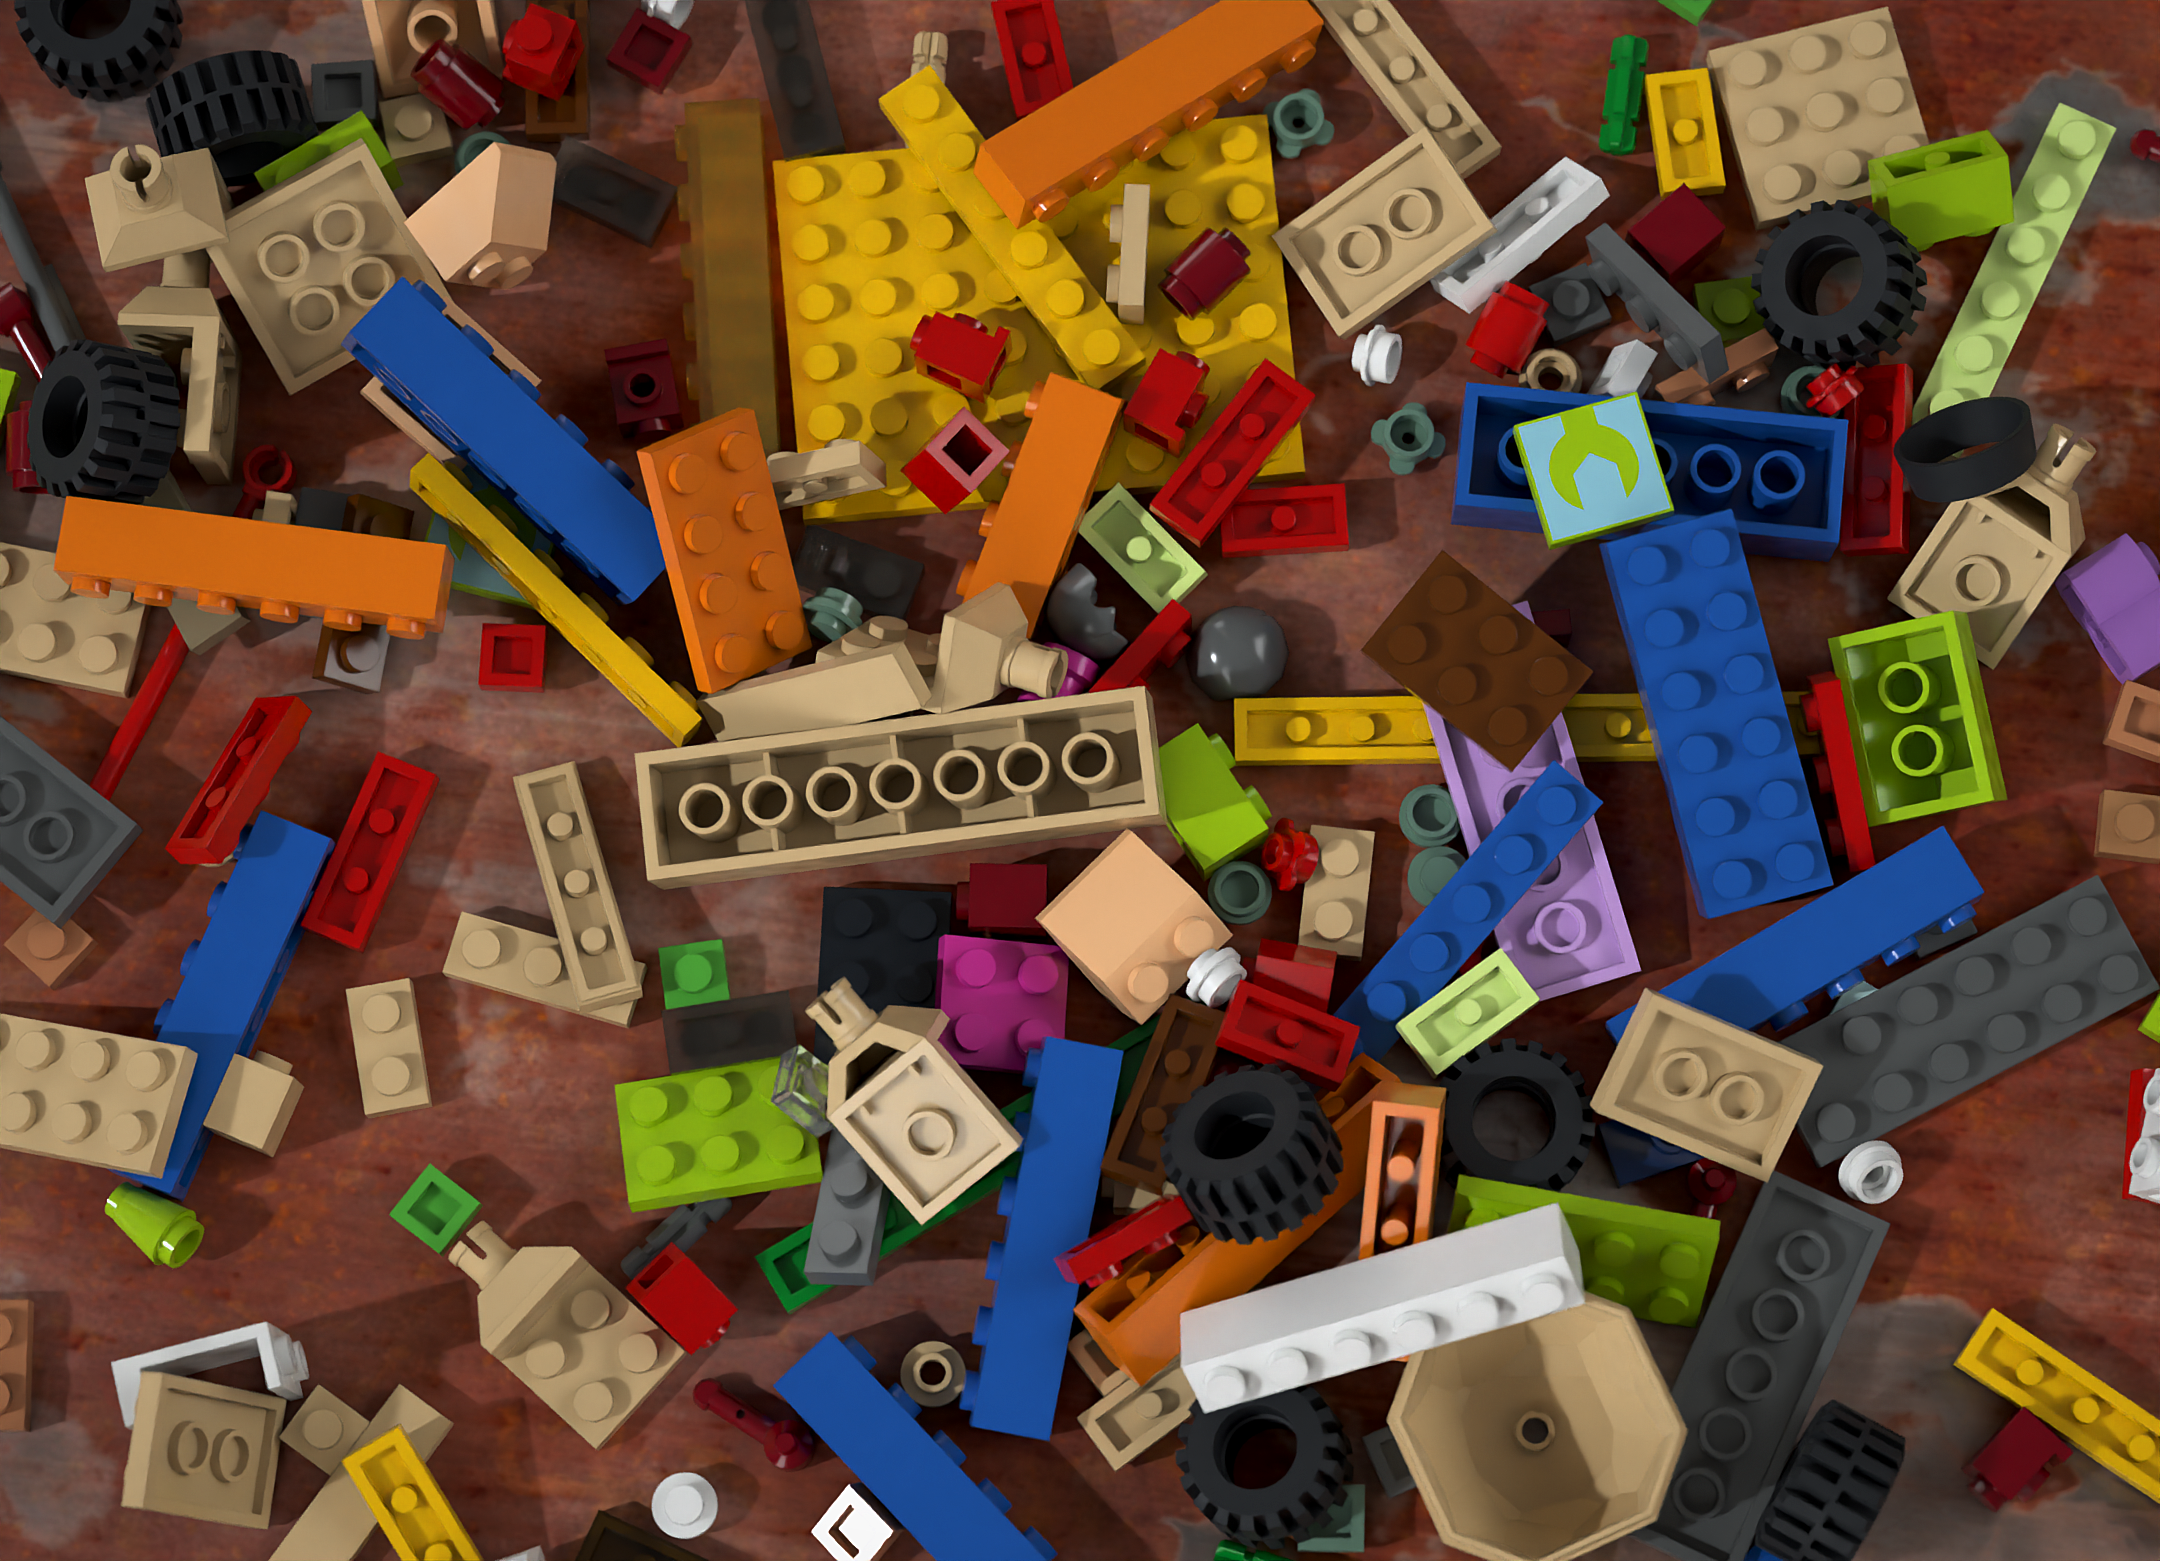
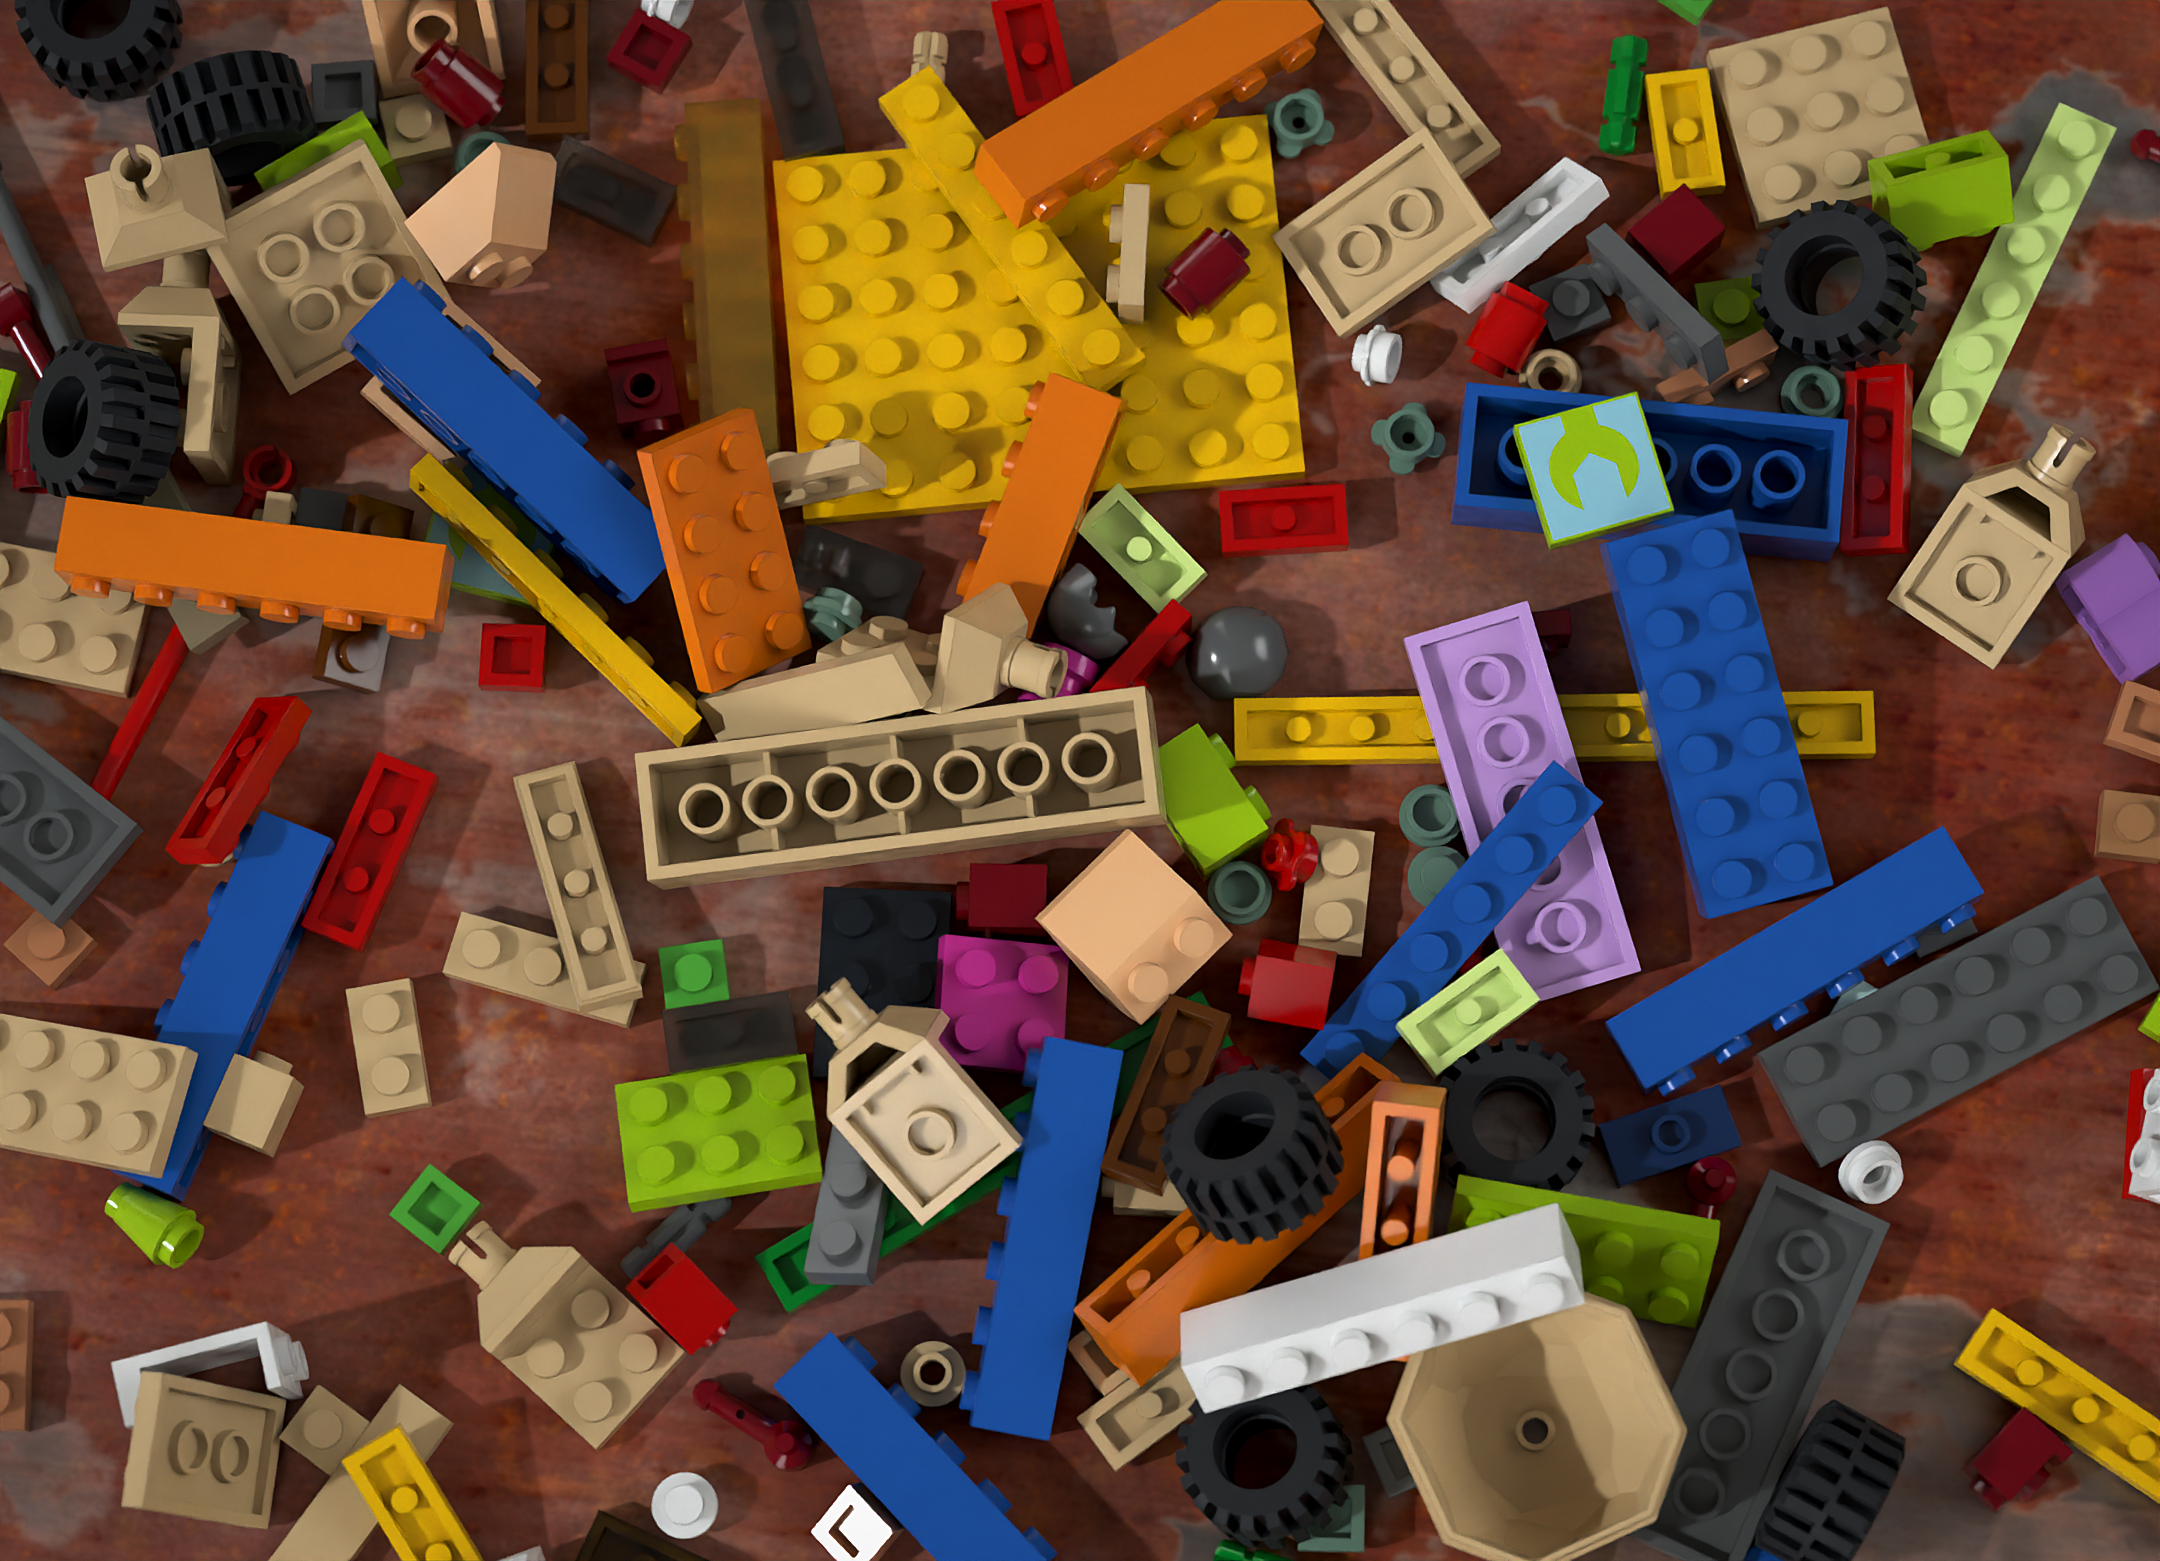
red brick [501,3,585,101] -> none
clear plate [771,1044,835,1138] -> none
red brick [900,407,1010,514] -> none
red brick [910,311,1012,404] -> none
red plate [1054,1194,1193,1288] -> none
red brick [1123,348,1210,459] -> none
red plate [1149,358,1316,548] -> none
white plate [1186,947,1247,1008] -> none
red plate [1214,979,1361,1092] -> none
reddish brown plate [1360,550,1594,773] -> none
white plate [1587,339,1658,399] -> none
tan plate [1590,987,1823,1182] -> none
red plate [1799,671,1876,873] -> none
red plate [1806,362,1865,418] -> none
lime slope [1828,610,2008,827] -> none
black tyre [1893,397,2037,502] -> none

